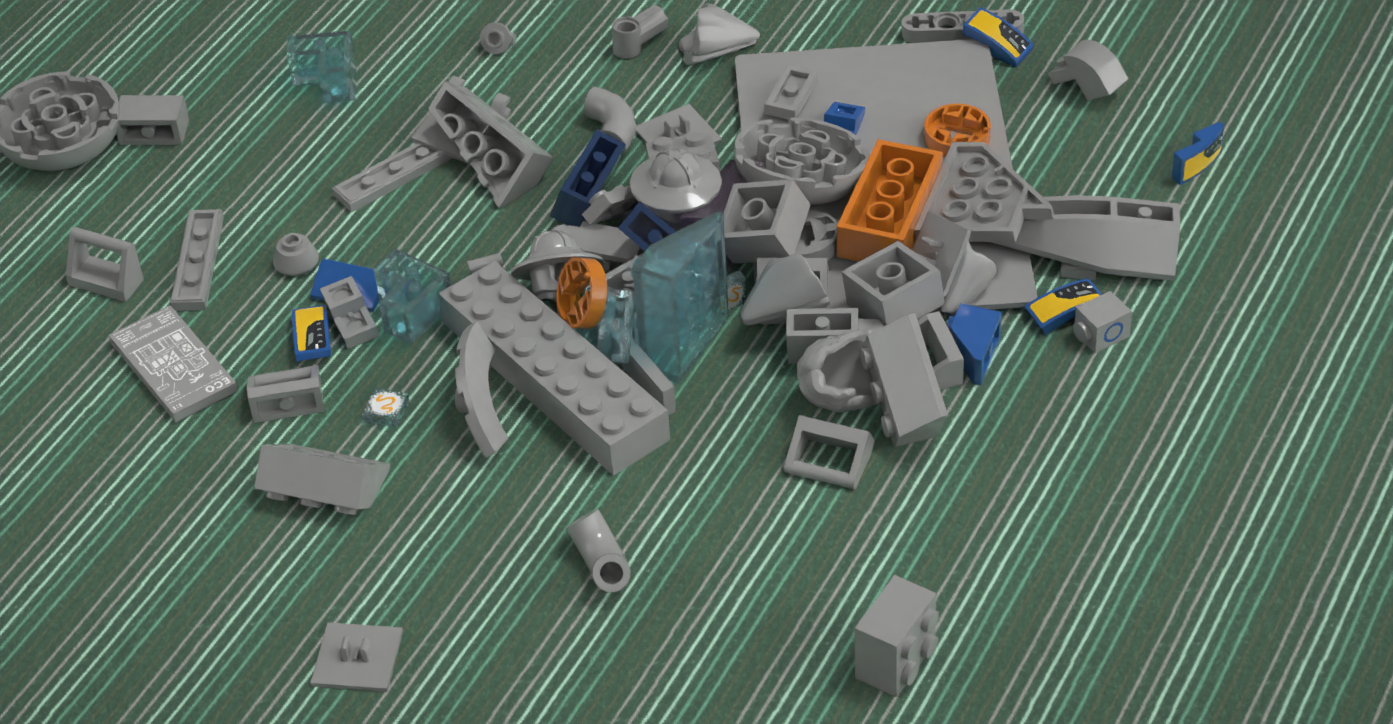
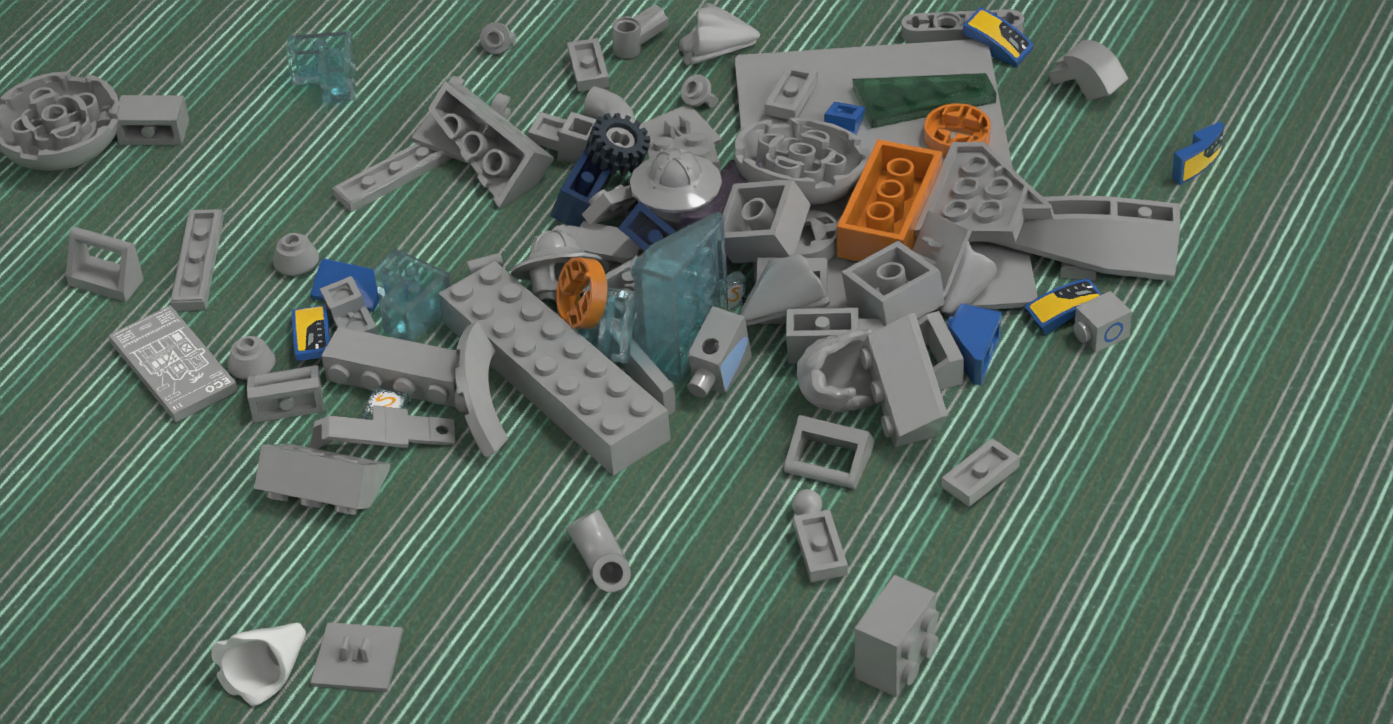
none -> white hat [211,622,306,706]
none -> light grey cone [227,336,276,381]
none -> light grey piece [310,405,455,449]
none -> light grey brick [321,327,460,407]
none -> light grey brick [528,112,597,162]
none -> light grey plate [567,38,610,92]
none -> black bush [585,113,651,176]
none -> light grey plate [681,74,718,108]
none -> light grey torso [687,306,752,398]
none -> light grey plate [792,489,848,582]
none -> clear green wing [852,73,997,128]
none -> light grey plate [942,438,1020,507]

